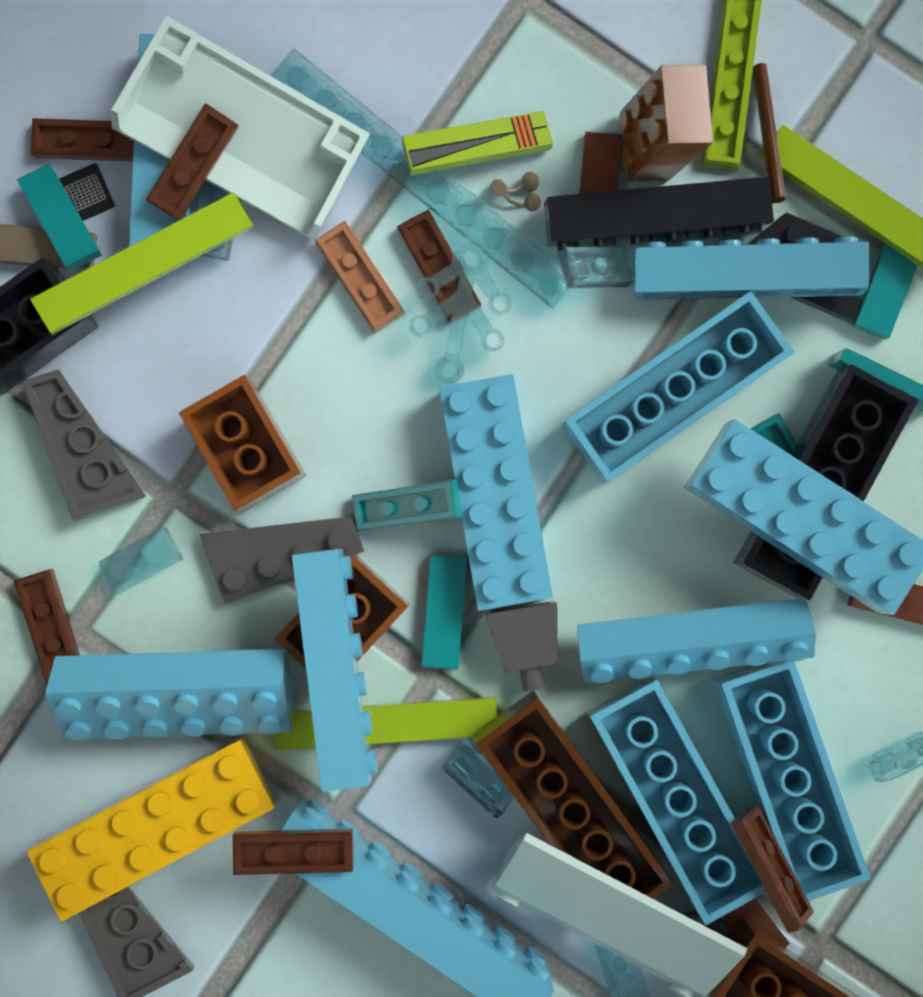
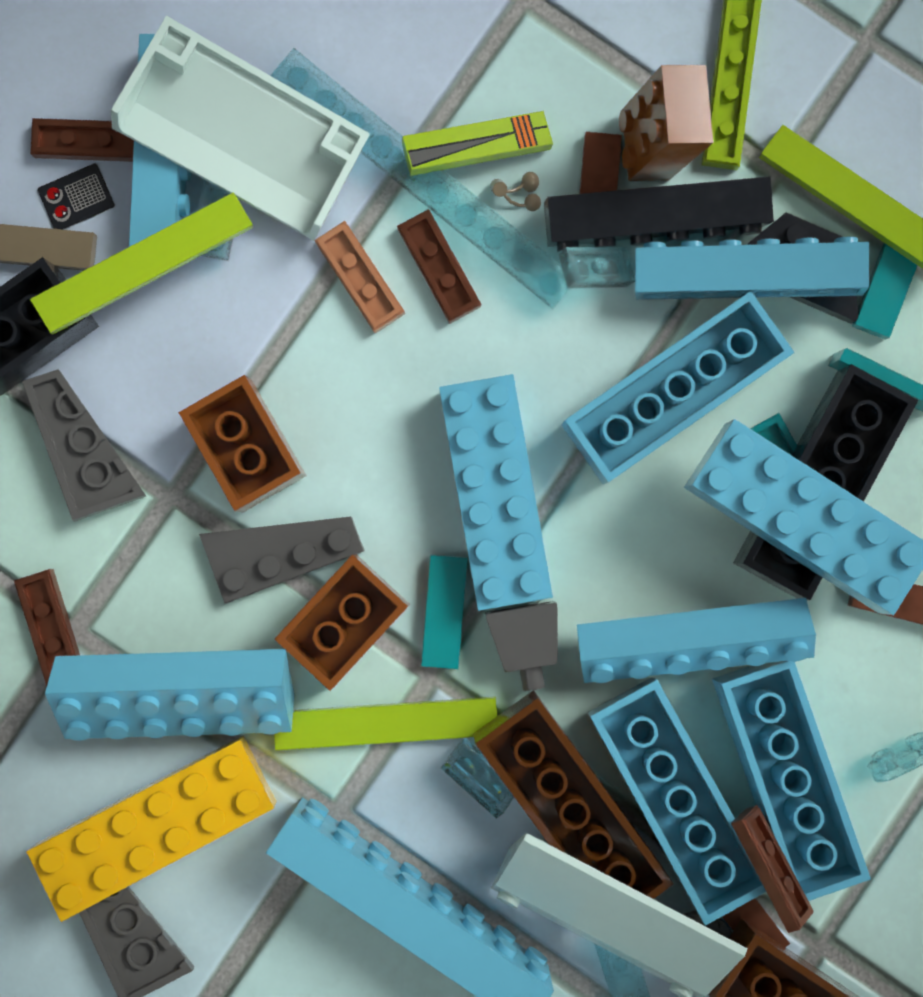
teal tile [16,163,102,272] -> none
clear light blue plate [98,527,184,595] -> none
copper tile [145,103,239,221] -> none
copper tile [232,829,354,875] -> none
medium azure brick [292,549,378,792] -> none
teal tile [352,479,462,531] -> none
clear light blue plant [409,241,512,384] -> none
reddish brown bar [753,63,786,204] -> none

